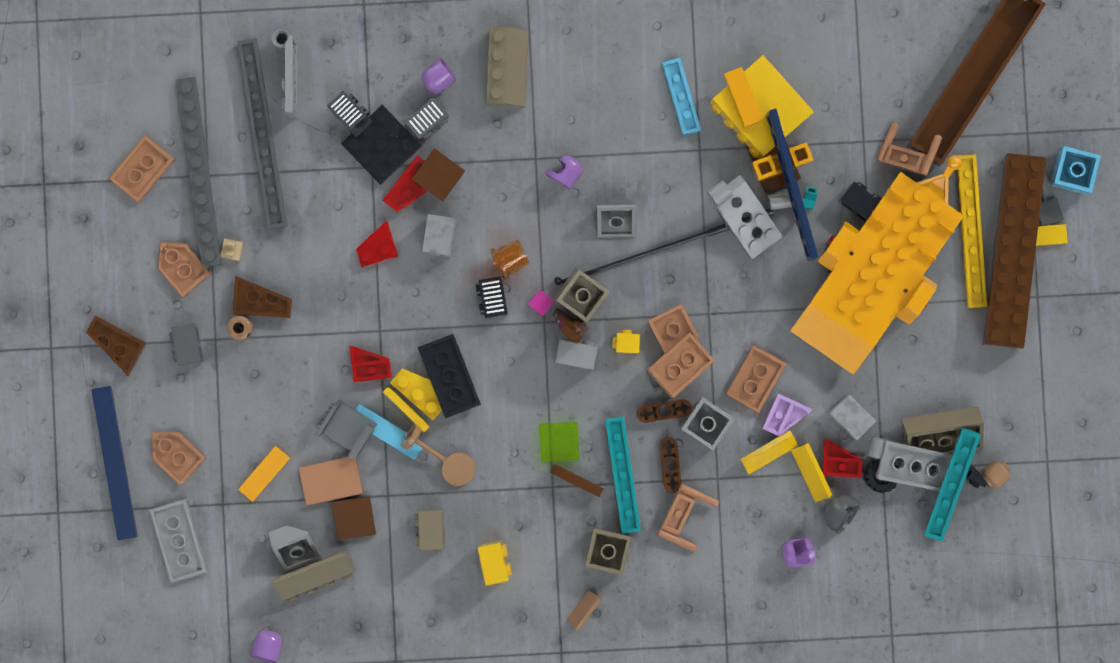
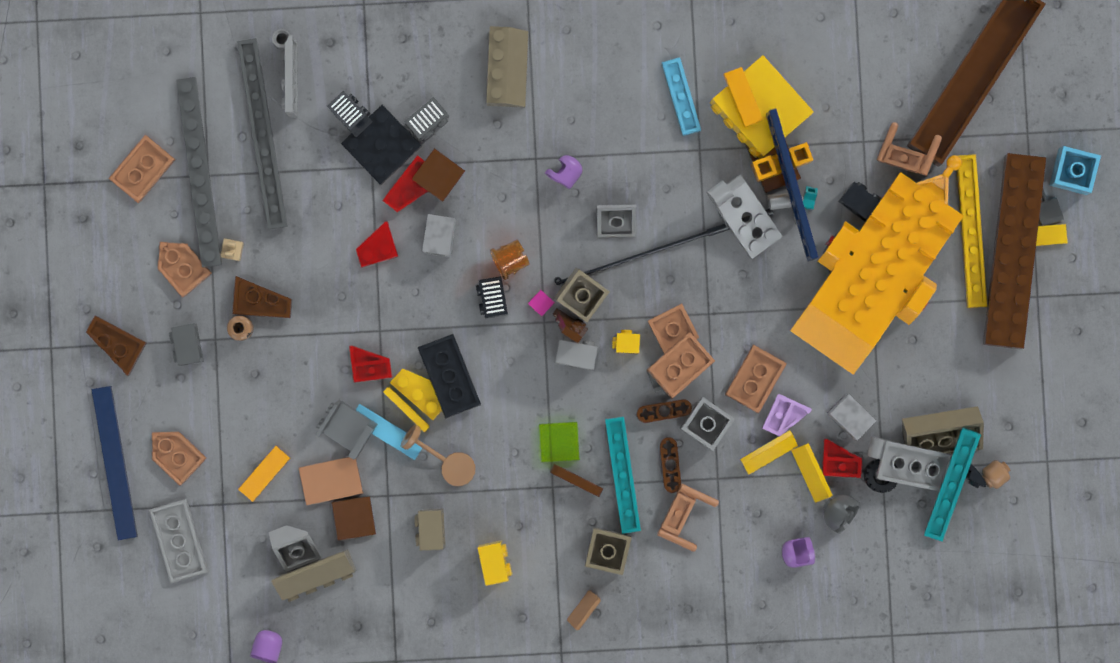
medium lavender helmet [422,57,456,94] -> none

